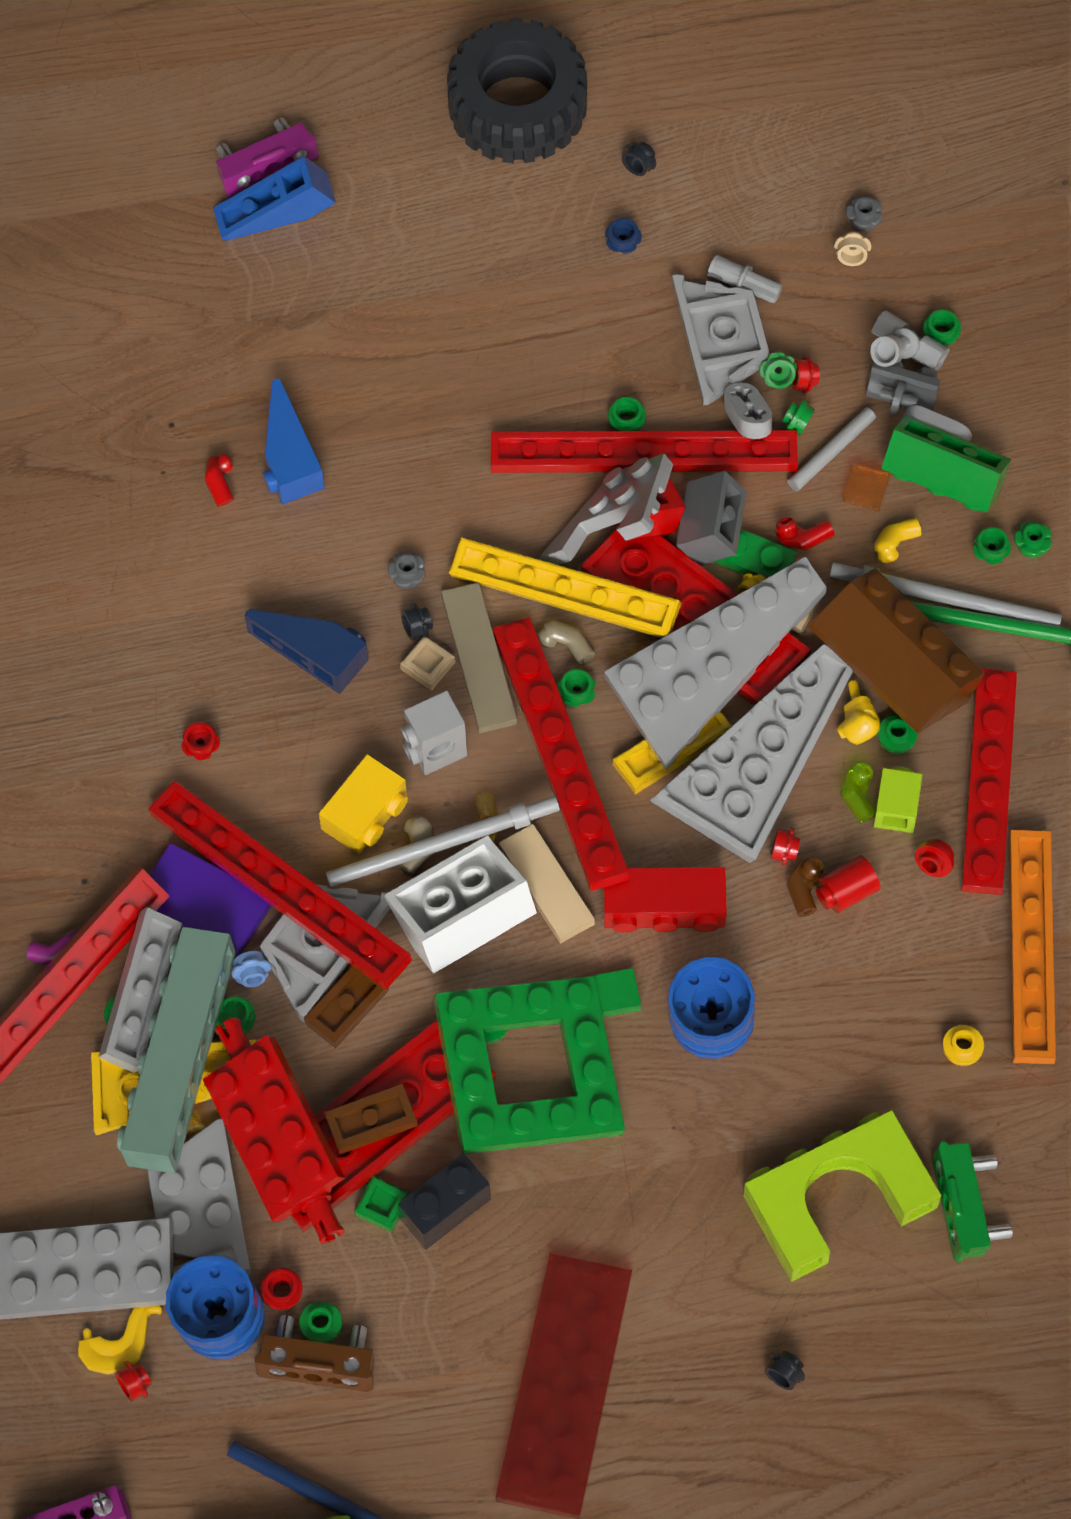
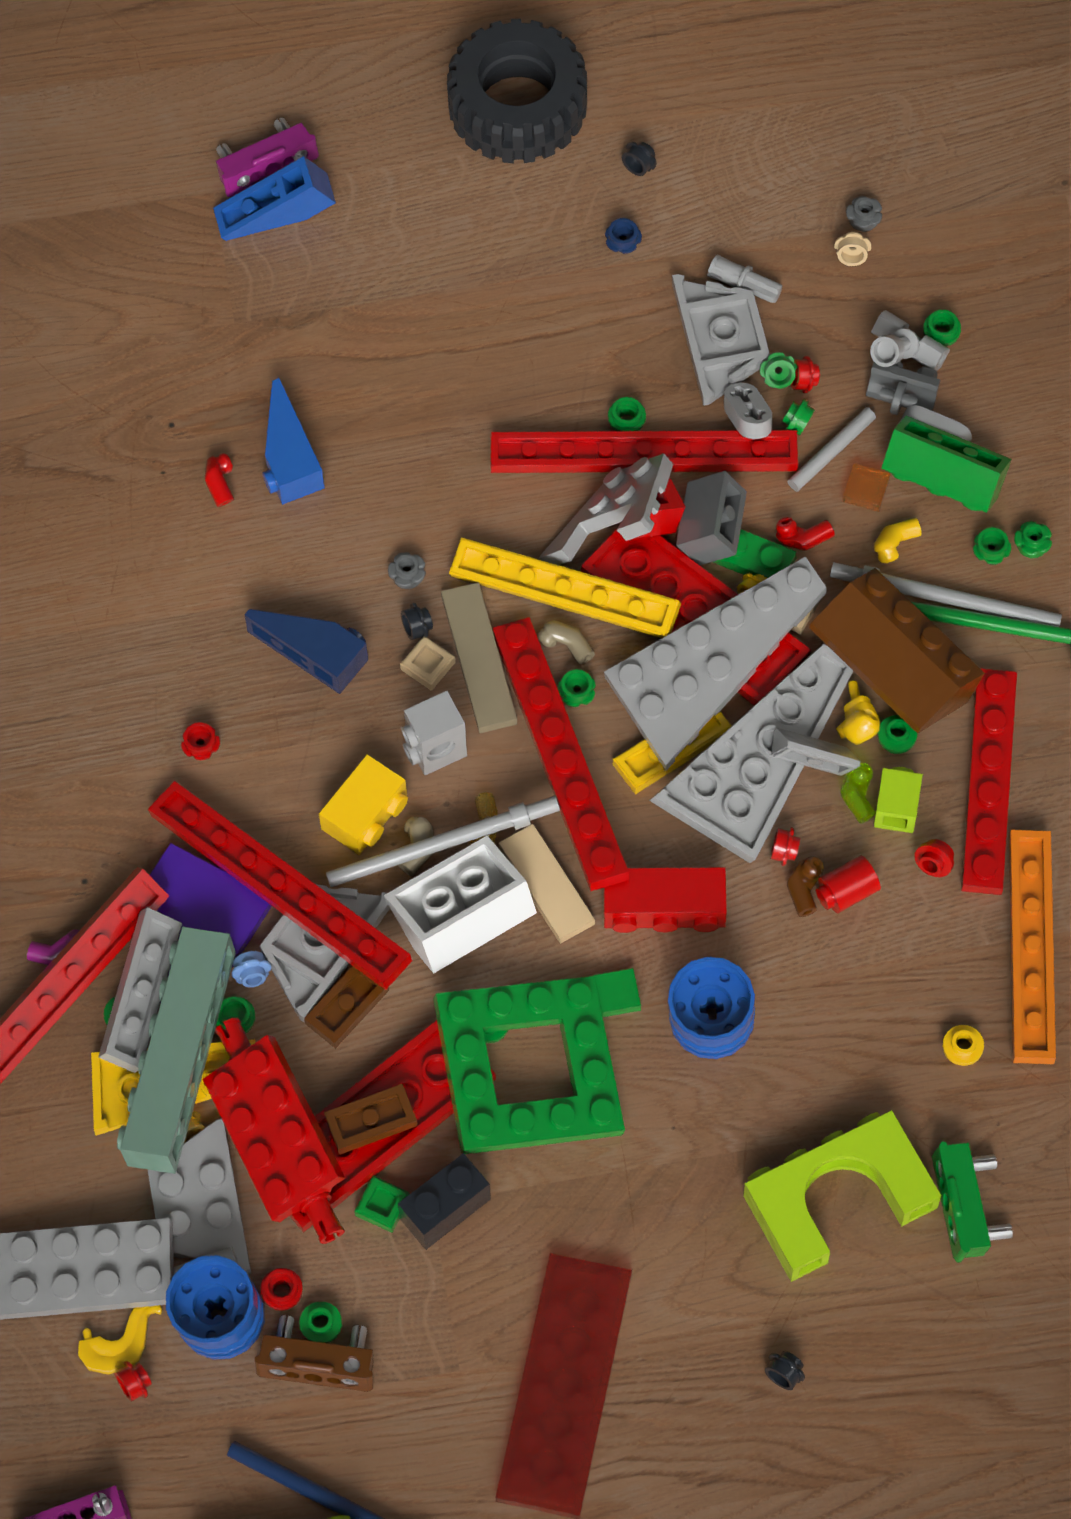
none -> light grey slope [771,728,860,776]

